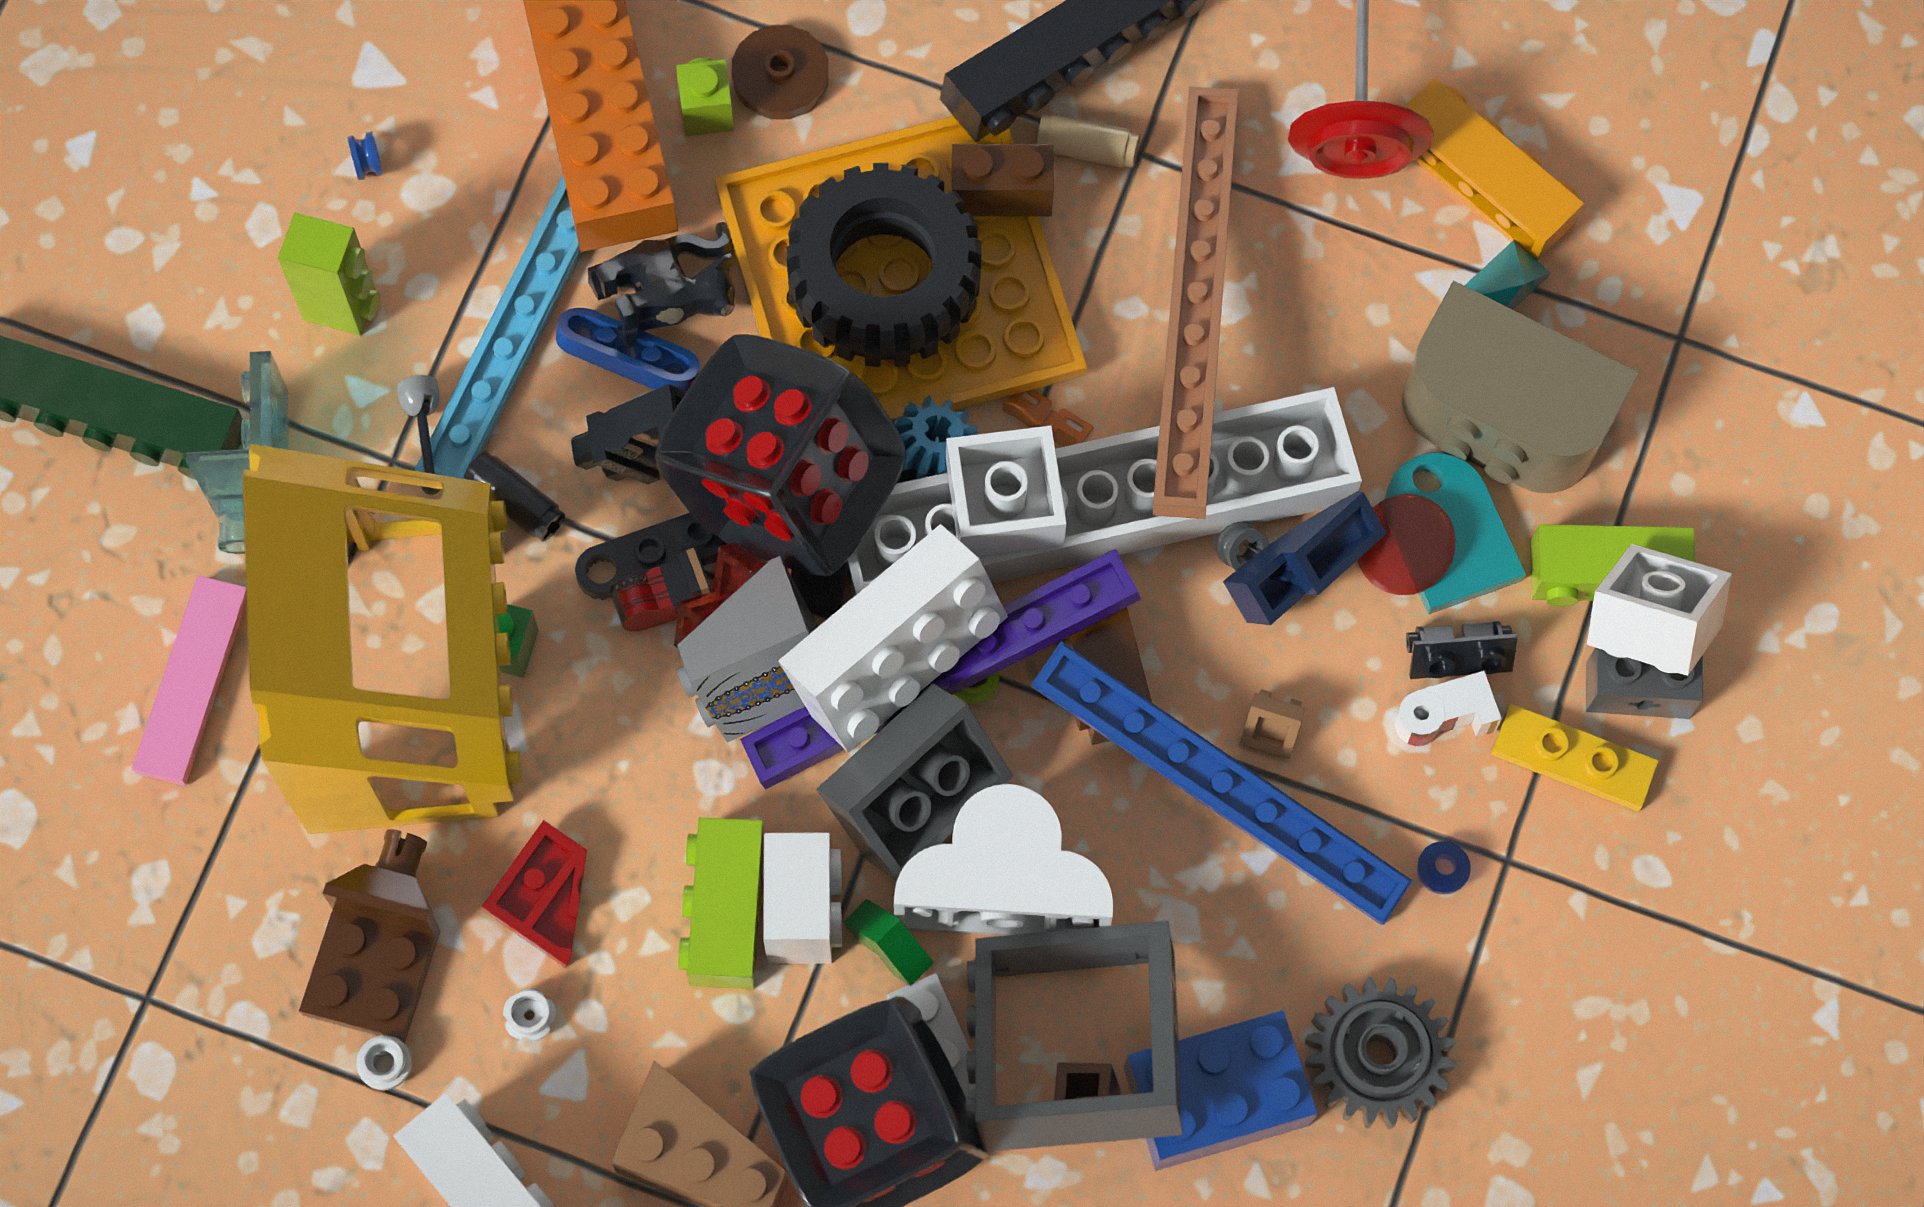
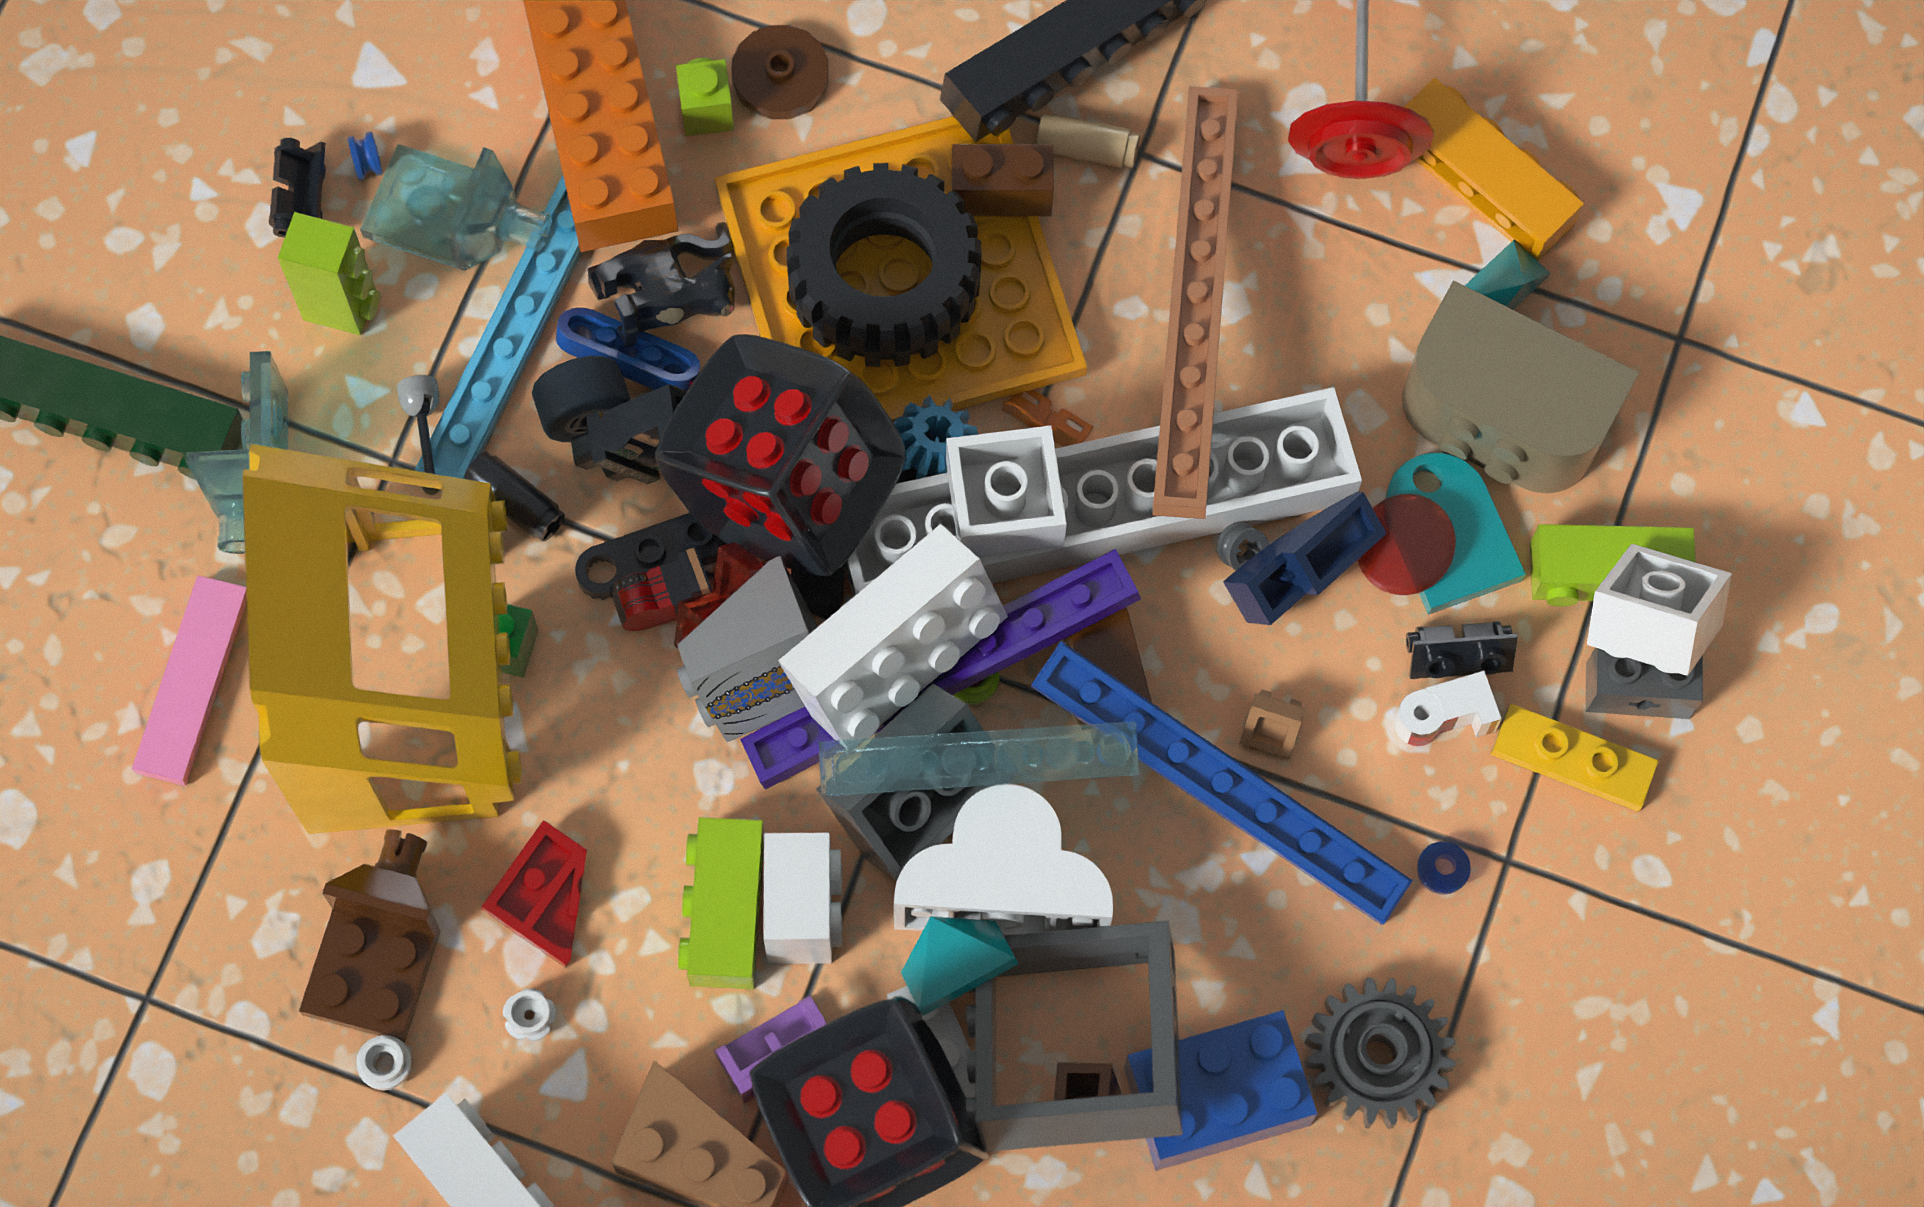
green piece [843,898,934,986] -> none
none -> black hinge [268,138,326,237]
none -> clear light blue plate [360,144,552,271]
none -> black wheel [532,356,631,442]
none -> medium lavender hinge [714,996,827,1104]
none -> clear light blue plate [818,721,1139,796]
none -> teal slope [901,916,1019,1016]

